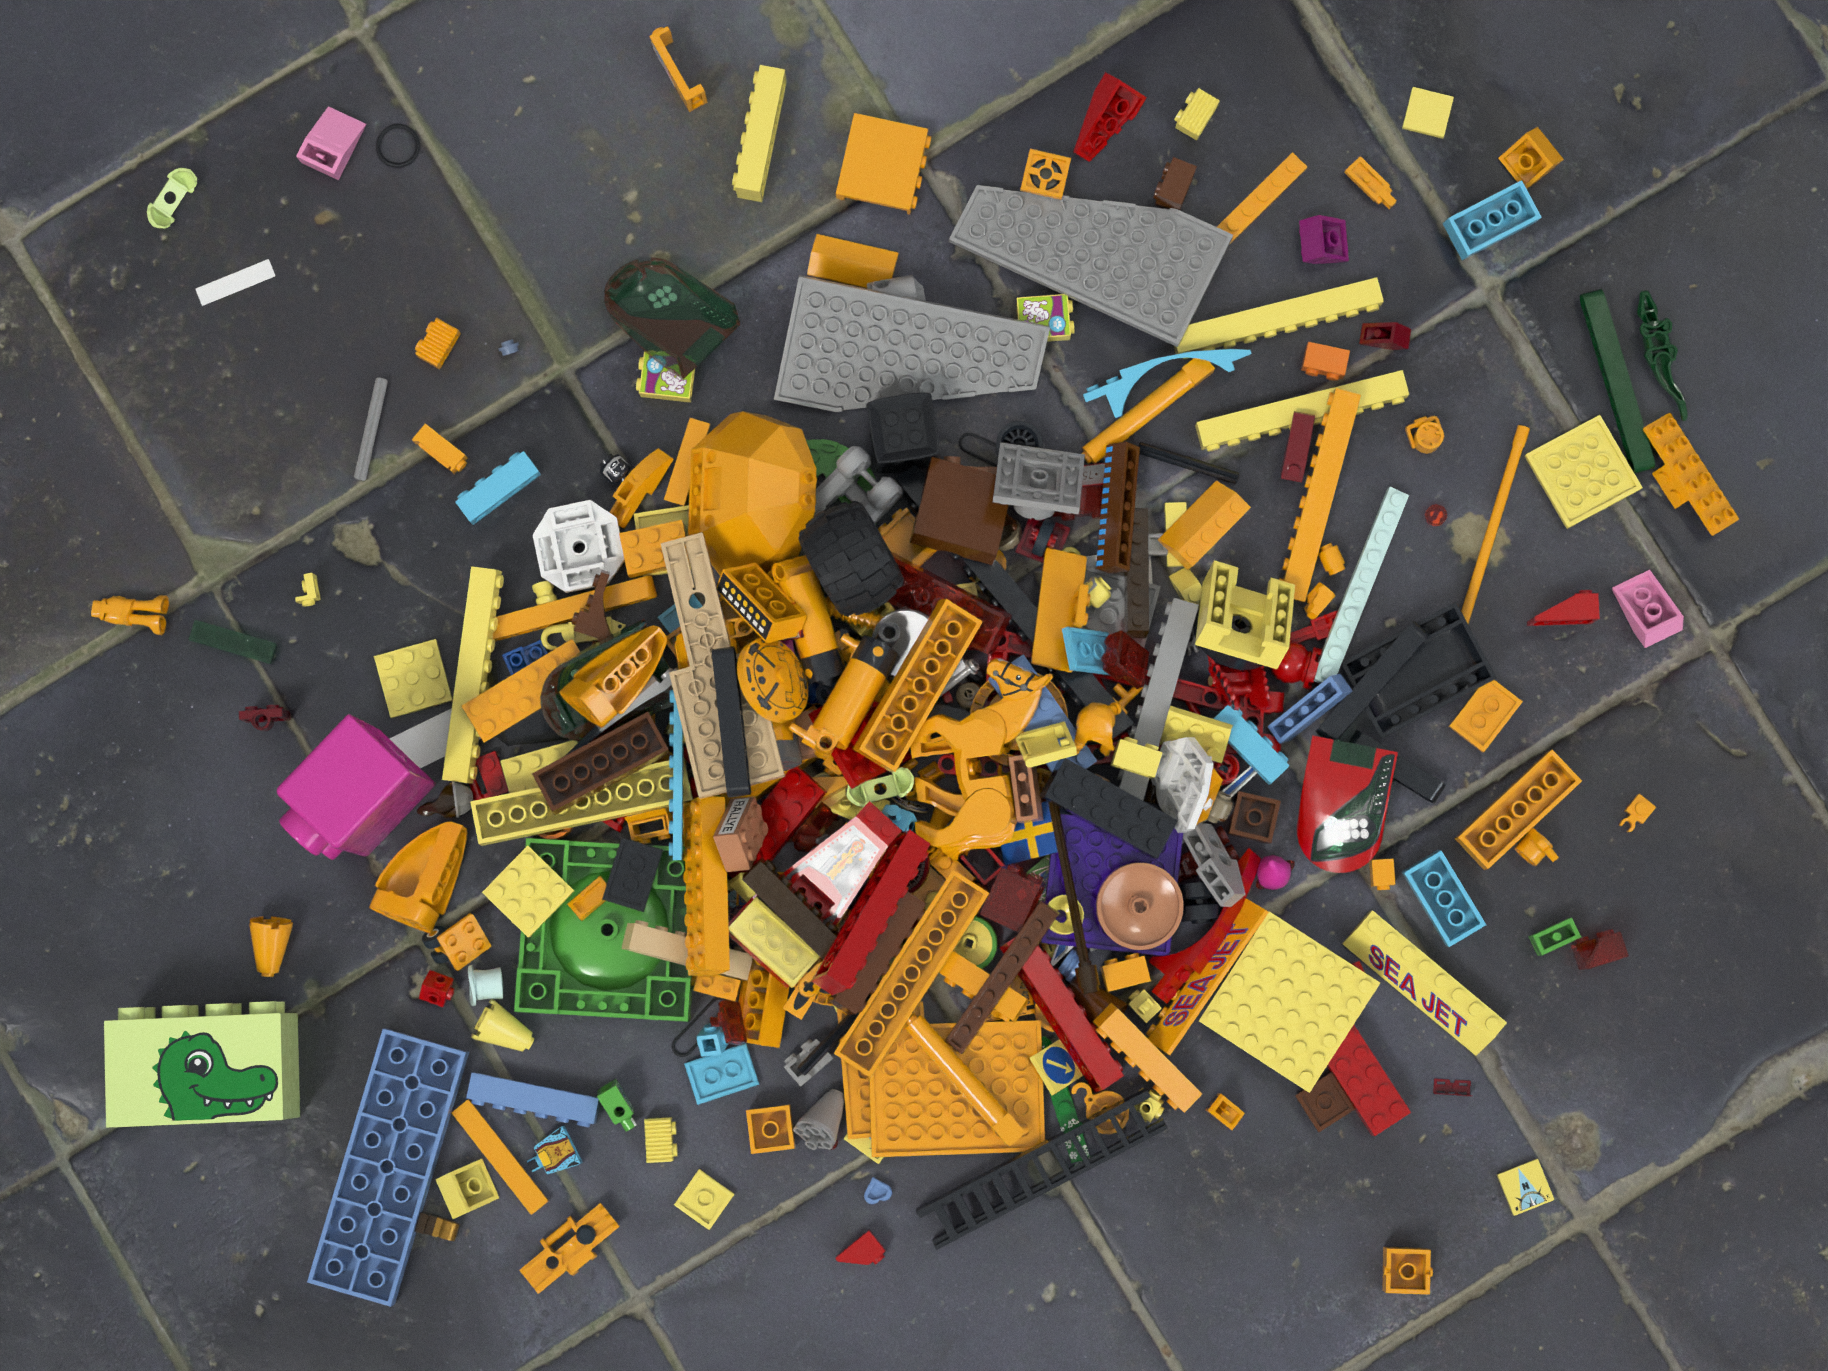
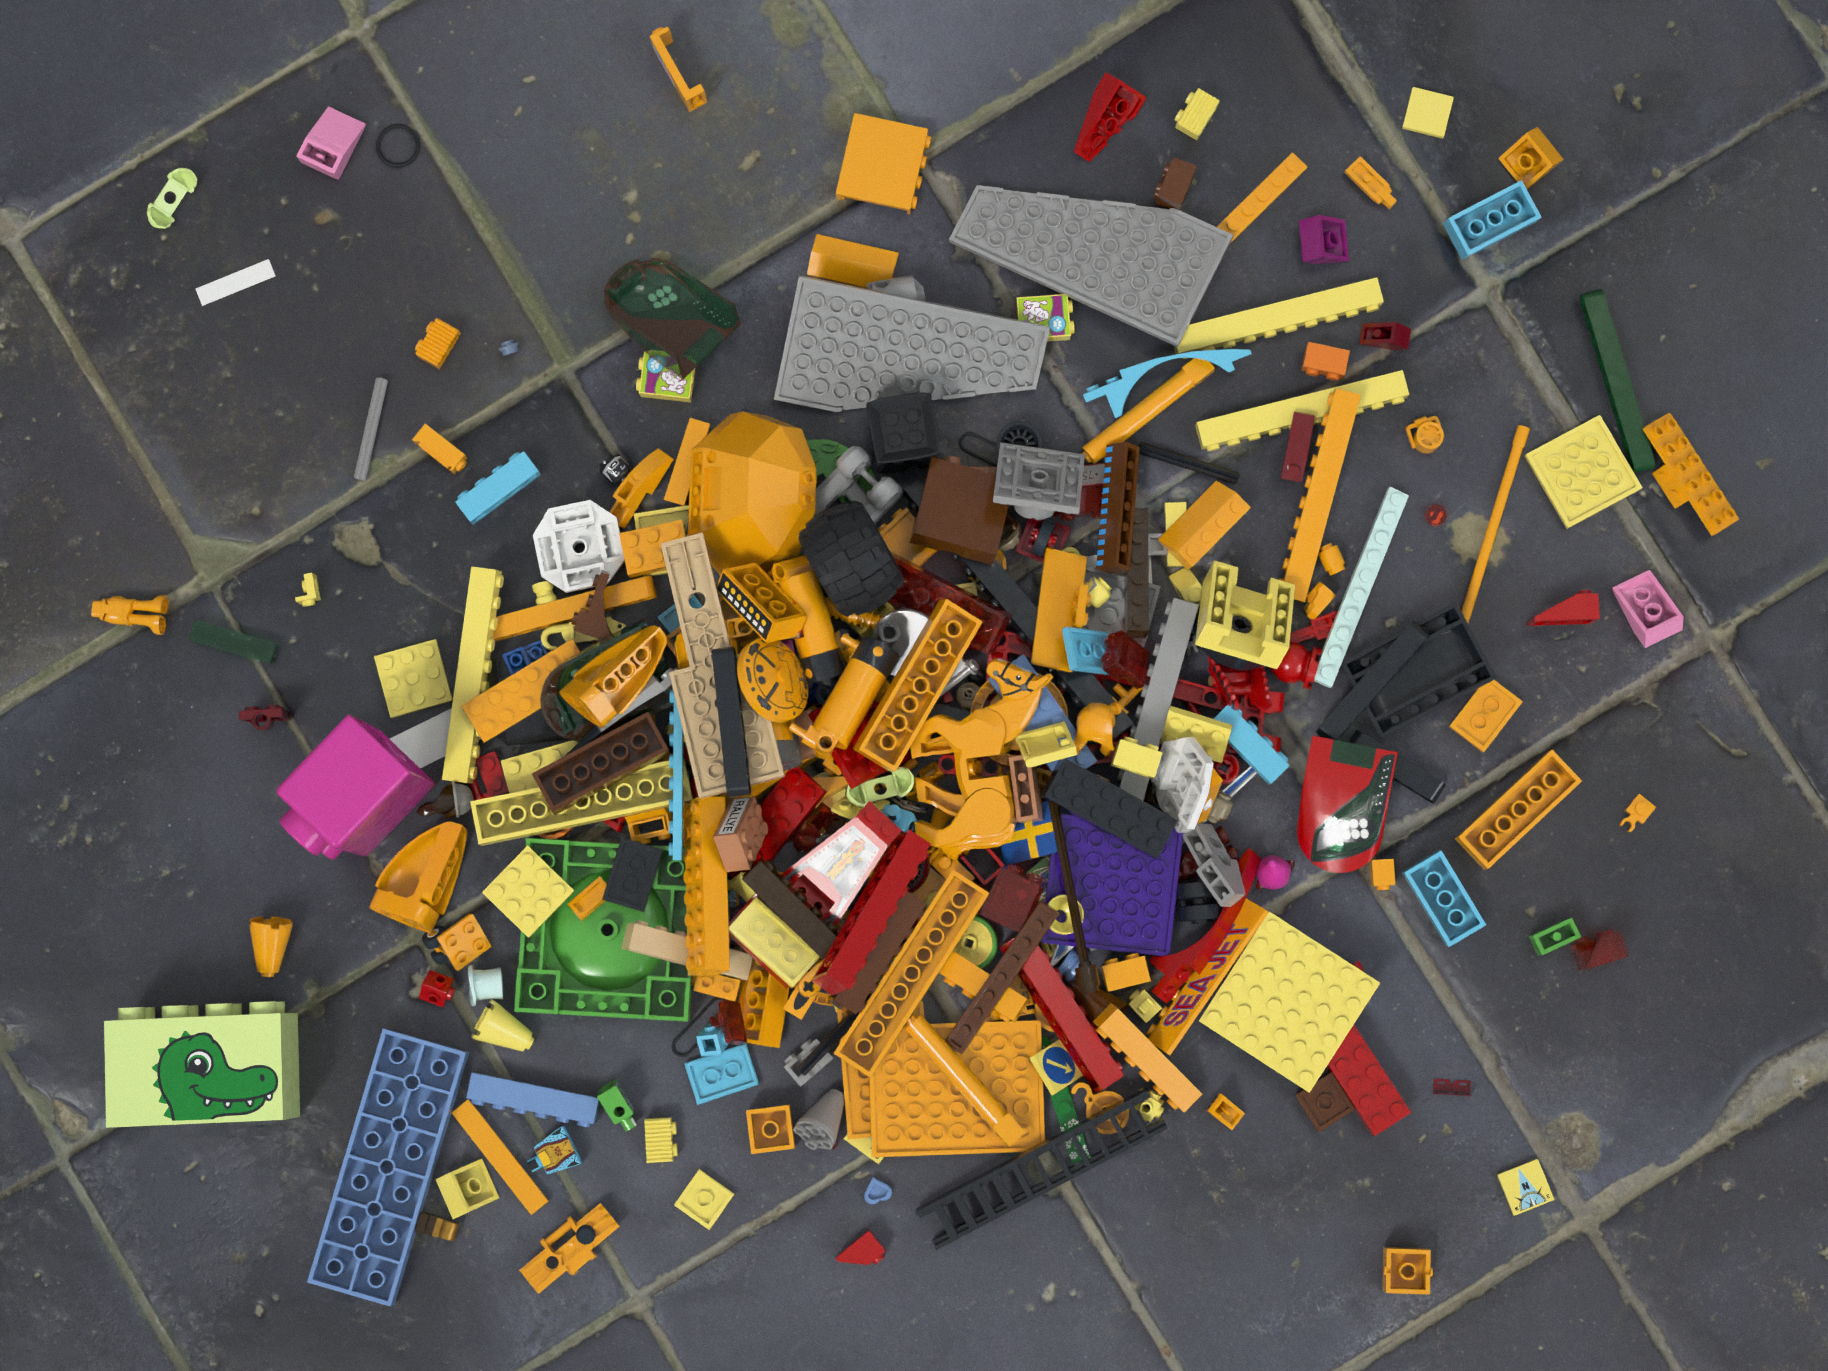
light yellow brick [732,65,787,202] -> none
light orange piece [1020,149,1071,200] -> none
nougat dish [1096,862,1183,950] -> none
reddish brown brick [1227,791,1281,844] -> none
medium blue brick [1267,674,1352,744] -> none
light yellow slope [1342,910,1507,1056] -> none
light orange piece [1515,828,1559,866] -> none
dark green animal [1637,290,1688,421] -> none

